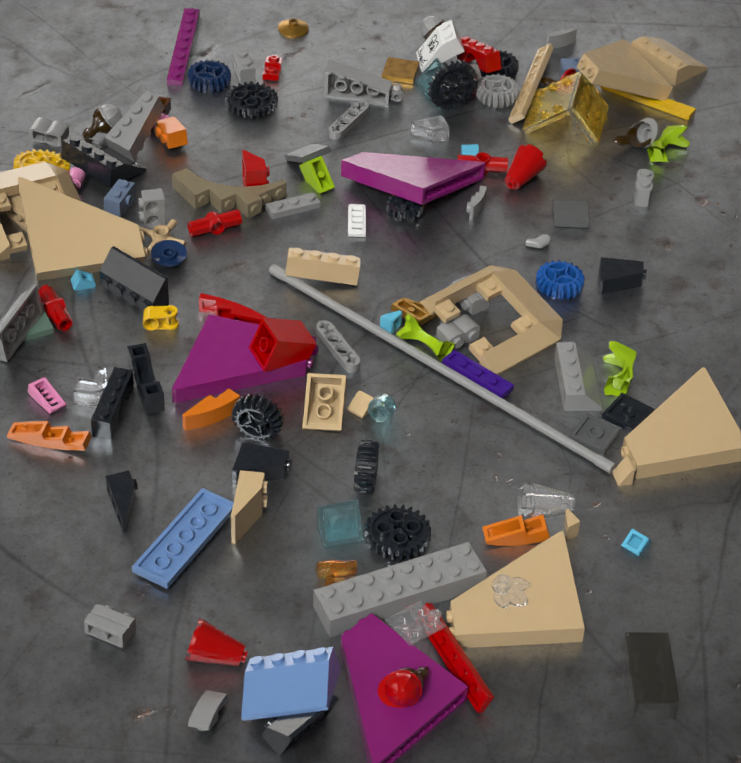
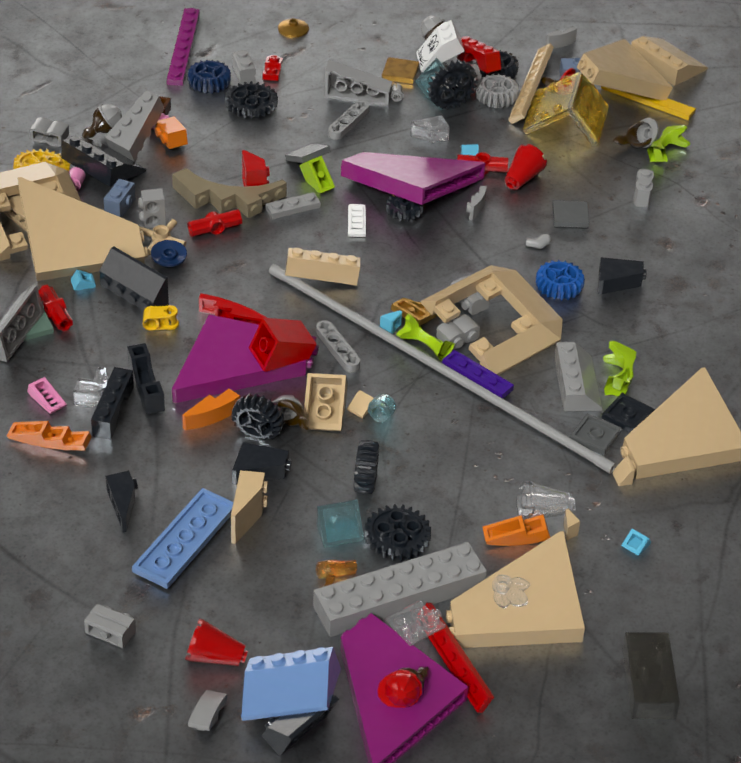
none -> dark brown piece [272,395,309,430]

